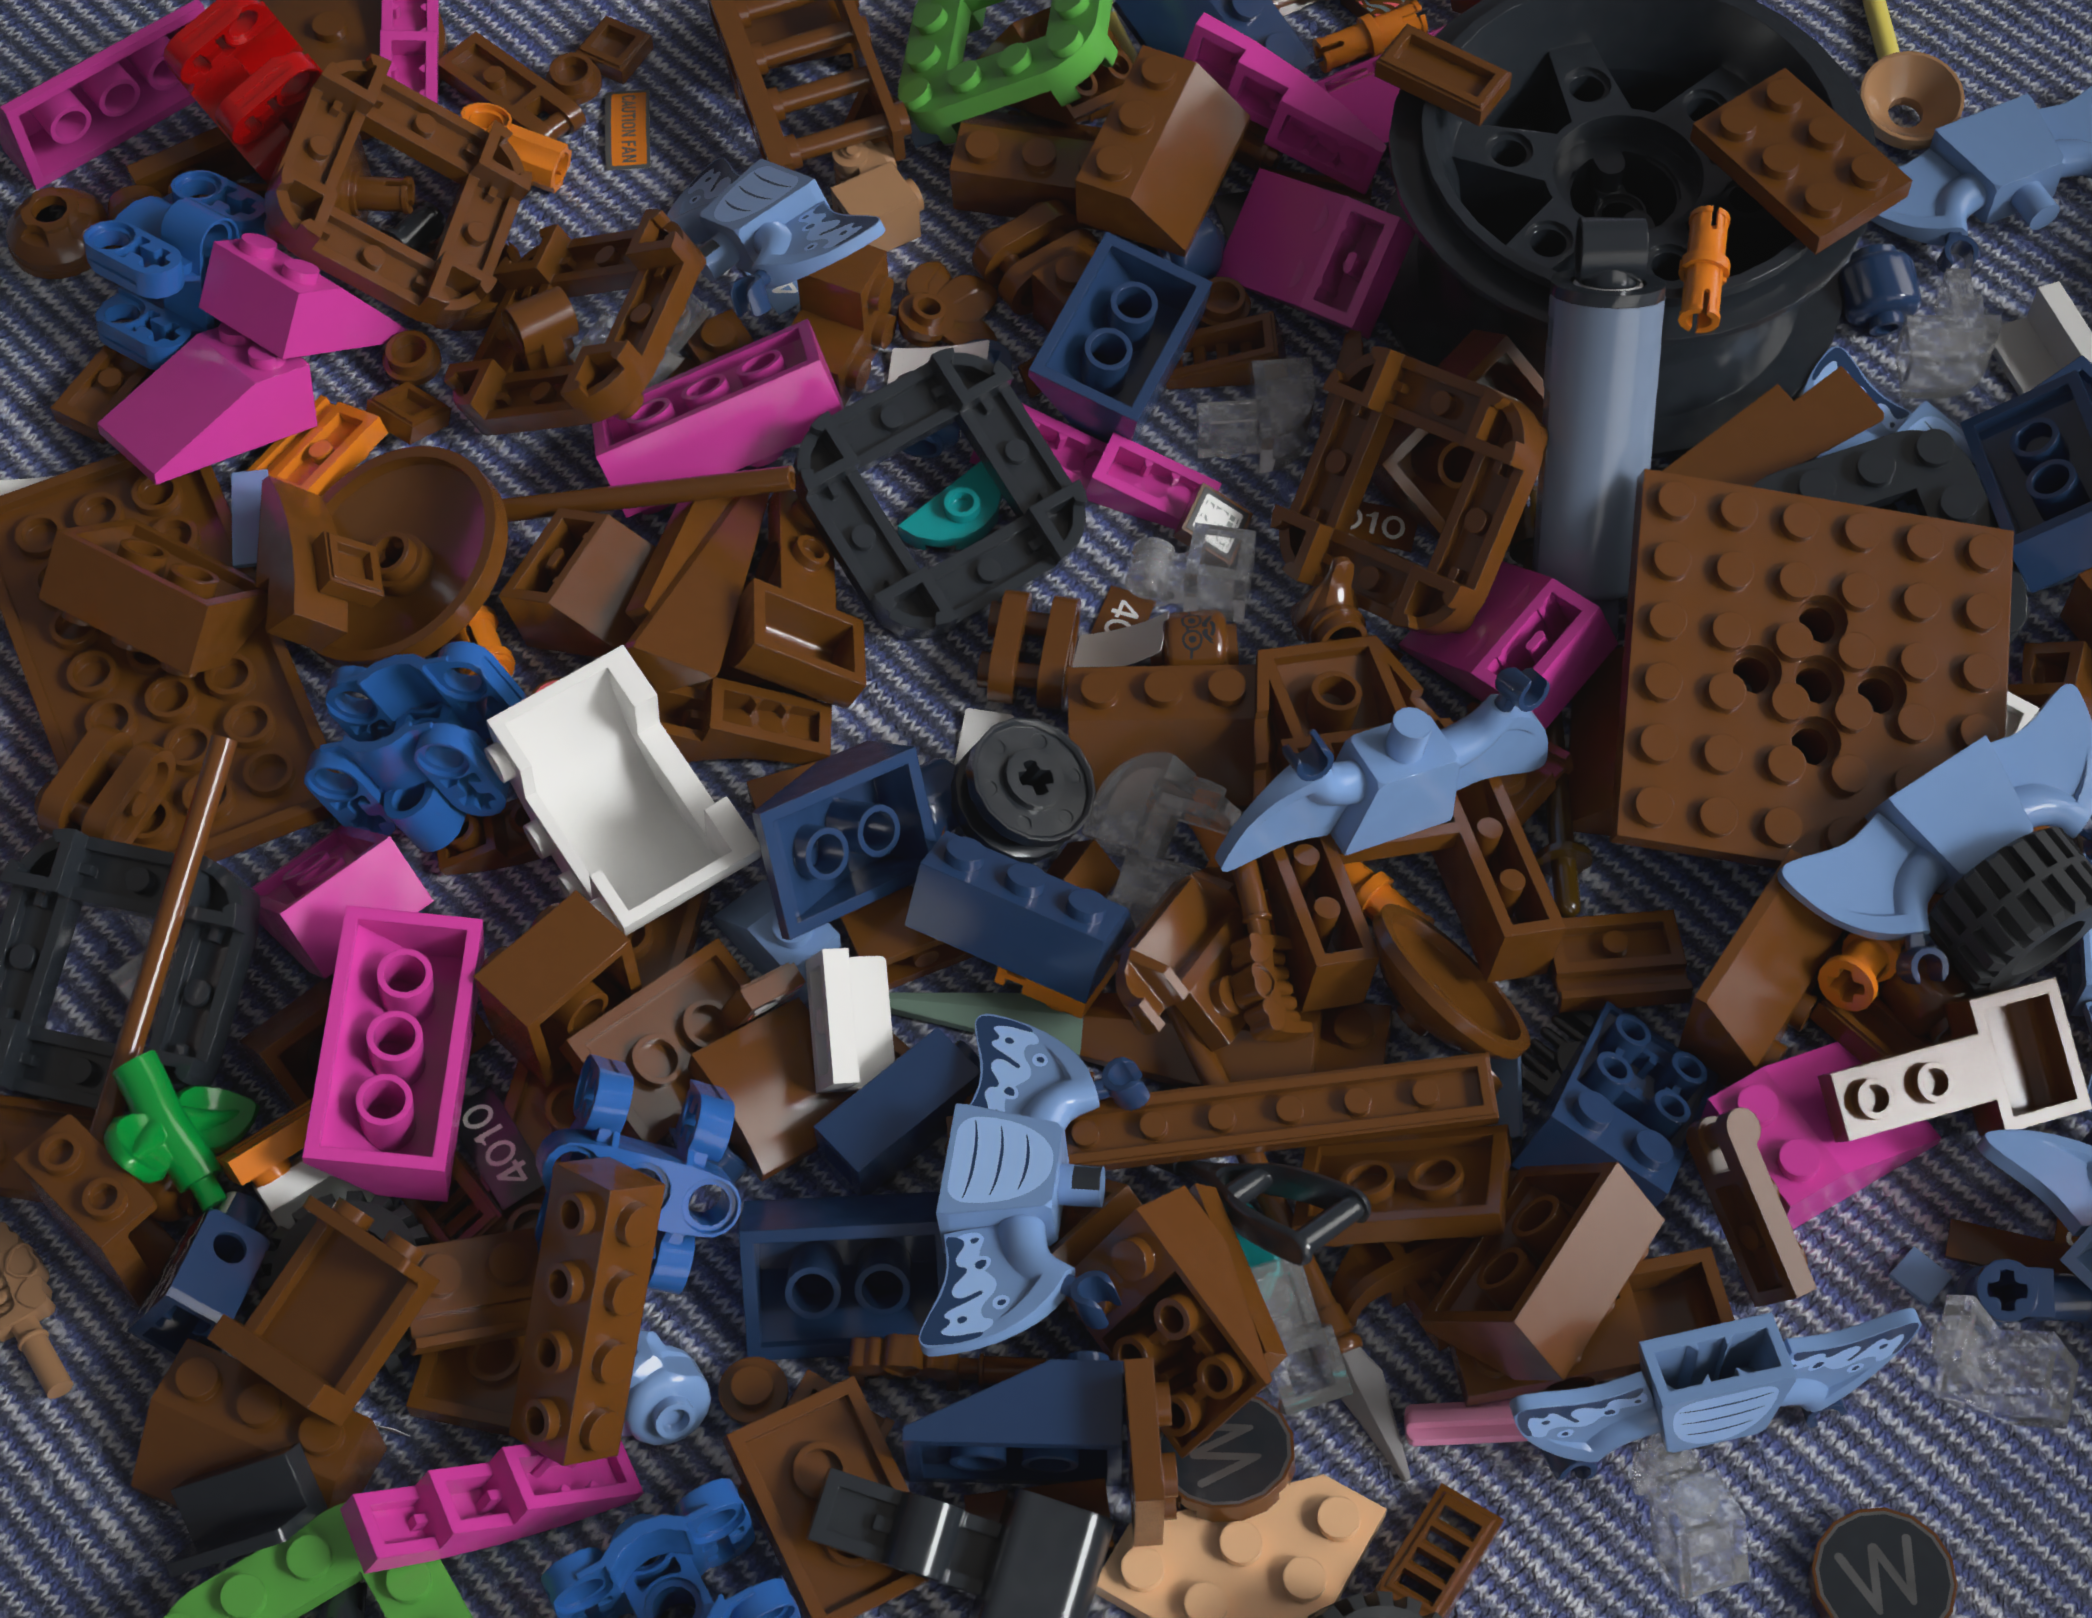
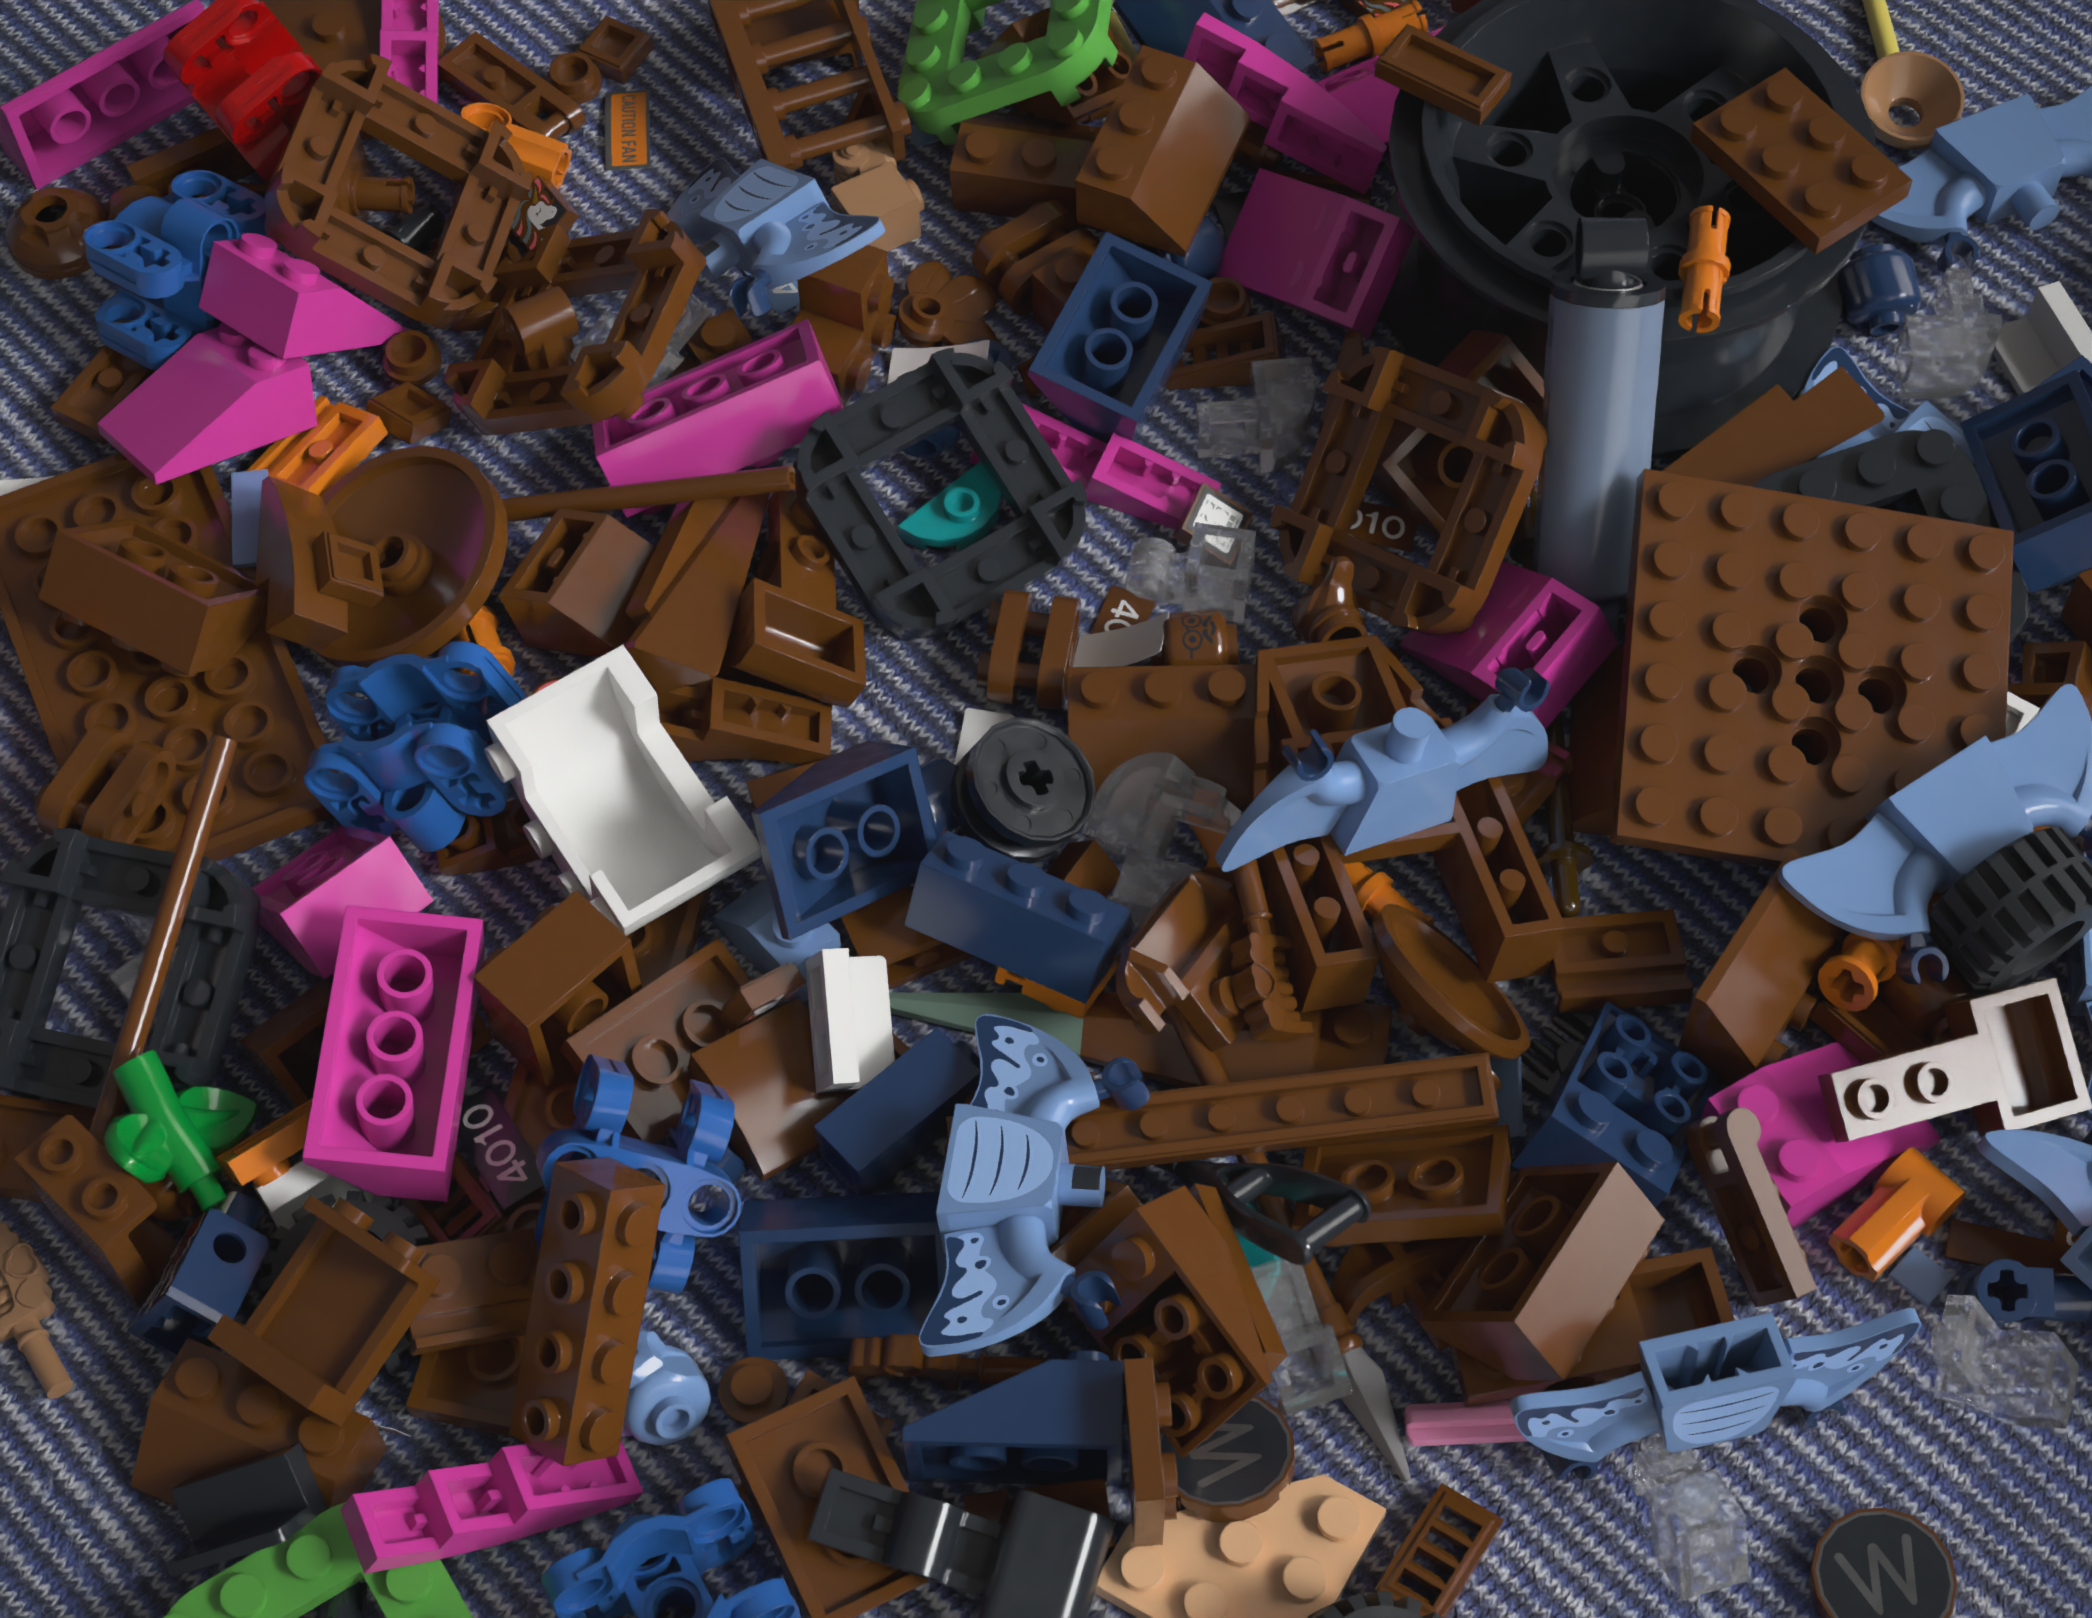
none -> tile [511,175,580,250]
none -> orange piece [1828,1147,1967,1282]

